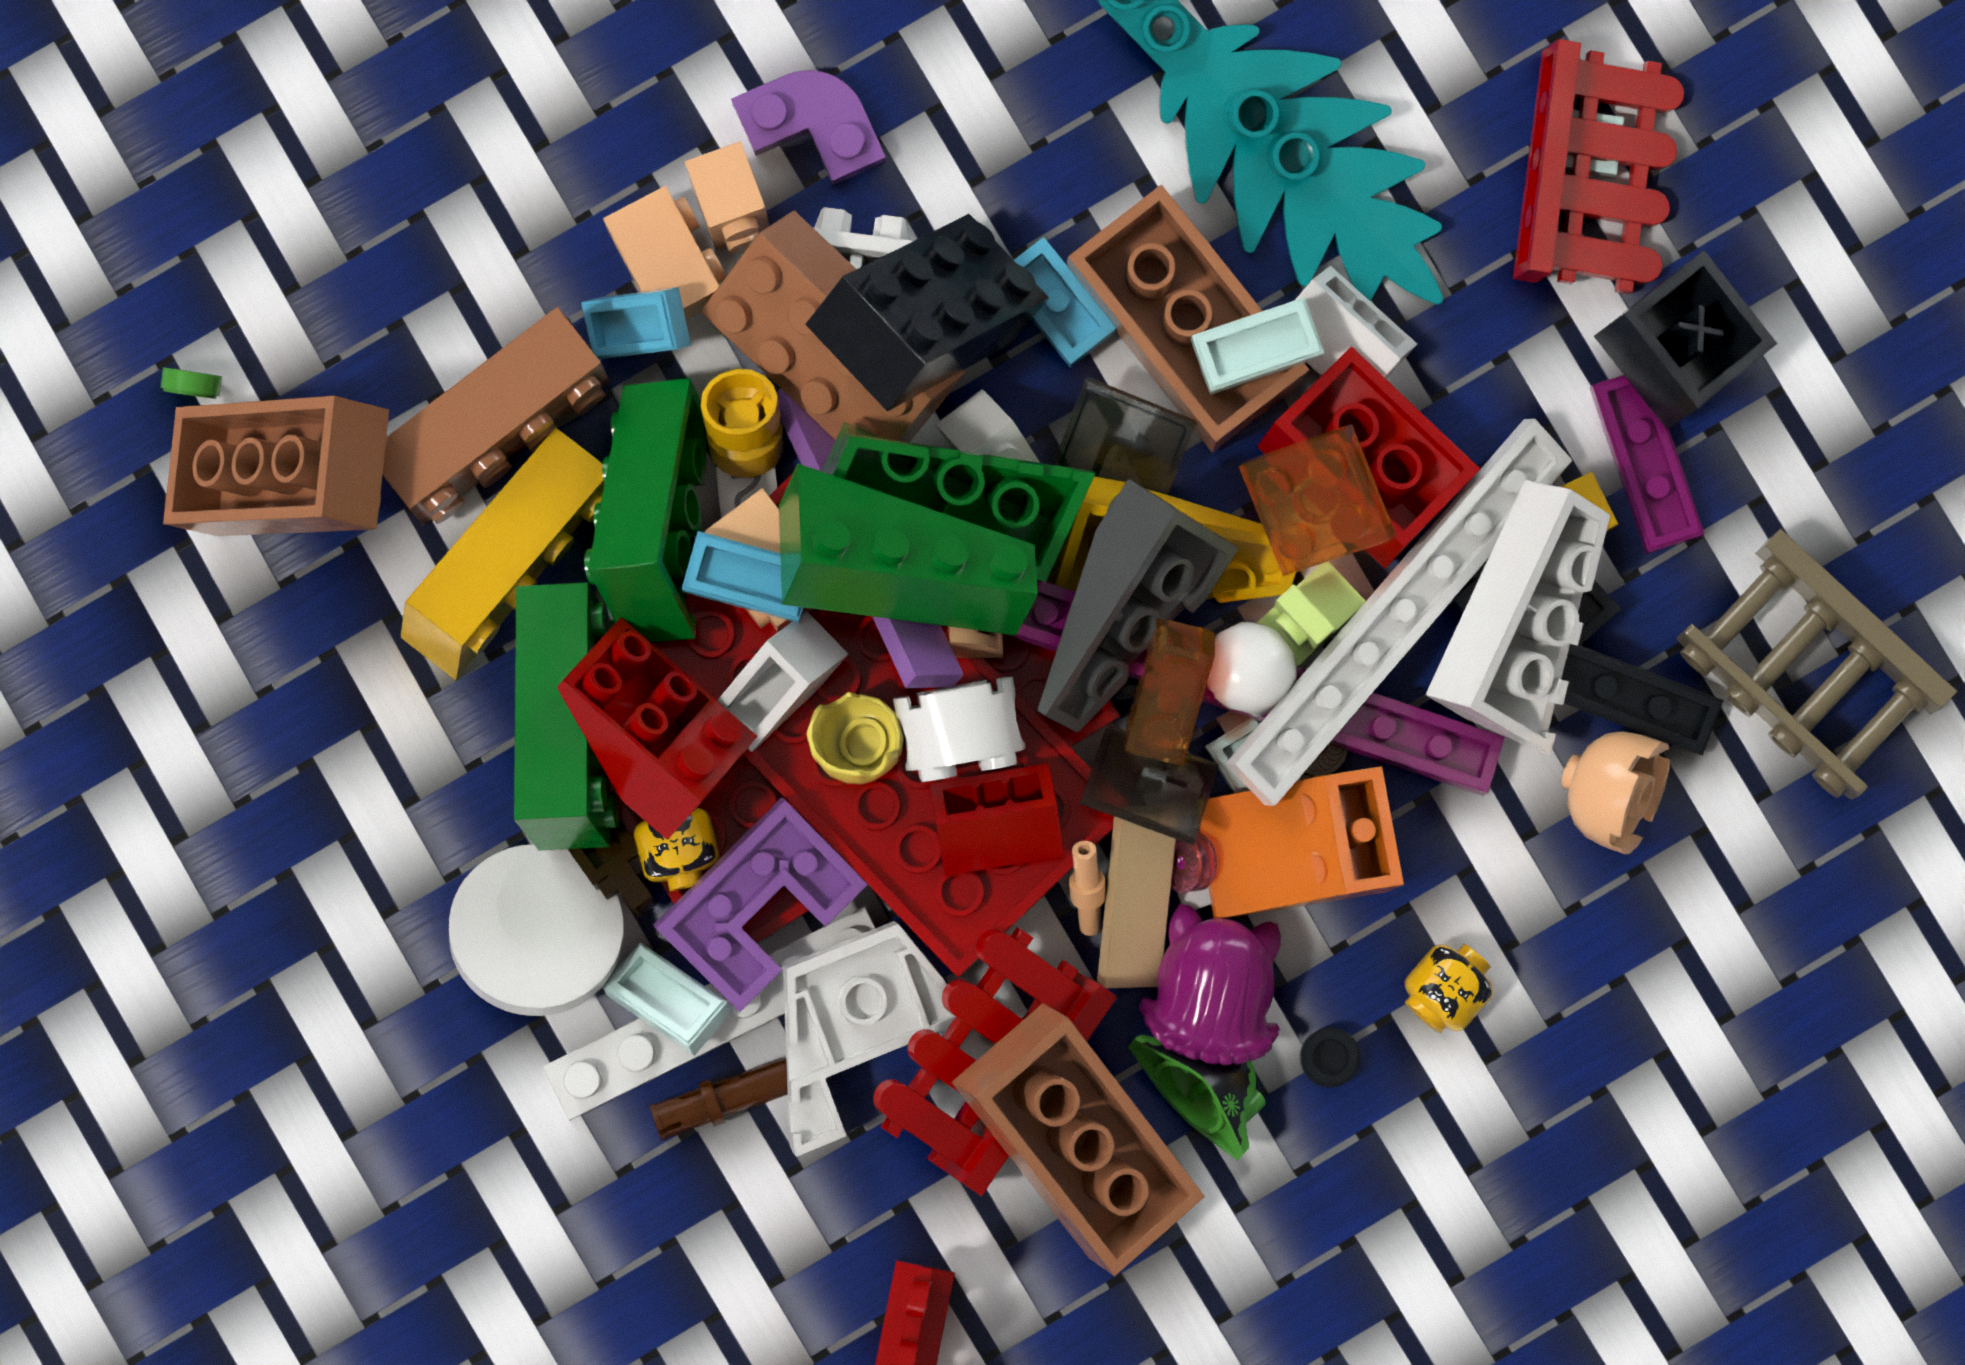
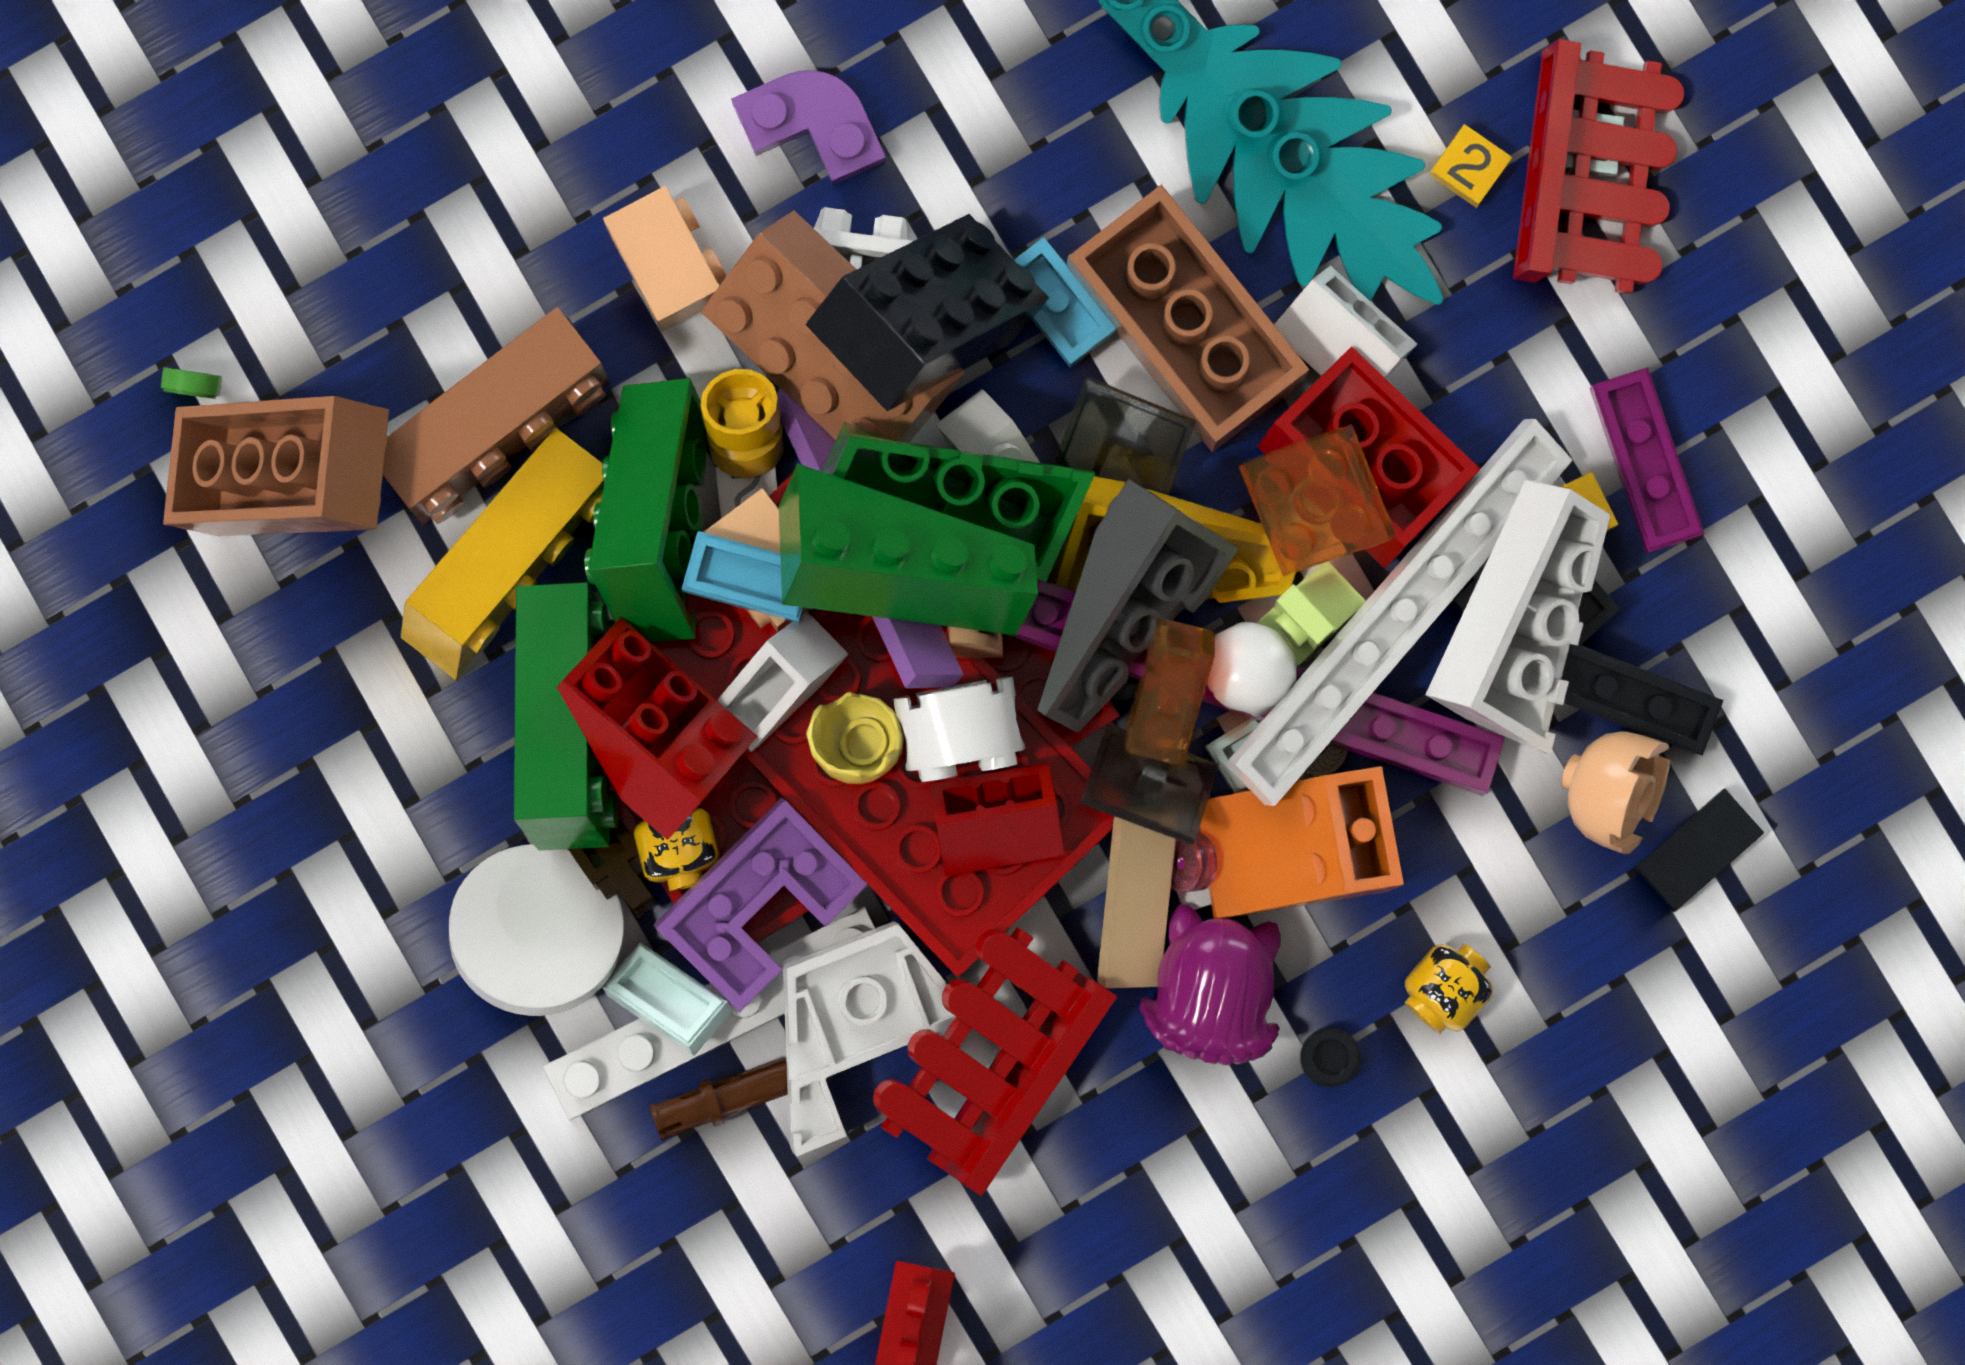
medium azure tile [581,287,691,359] -> none
light nougat brick [685,141,769,253] -> none
nougat brick [952,1003,1205,1276] -> none
light nougat bar [1069,841,1106,936] -> none
bright green hat [1128,1035,1266,1161] -> none
light aqua tile [1191,297,1324,395] -> none
black brick [1594,250,1778,429] -> none
dark tan fence [1676,528,1957,800] -> none
none -> yellow tile [1429,124,1512,208]
none -> black tile [1634,788,1764,912]

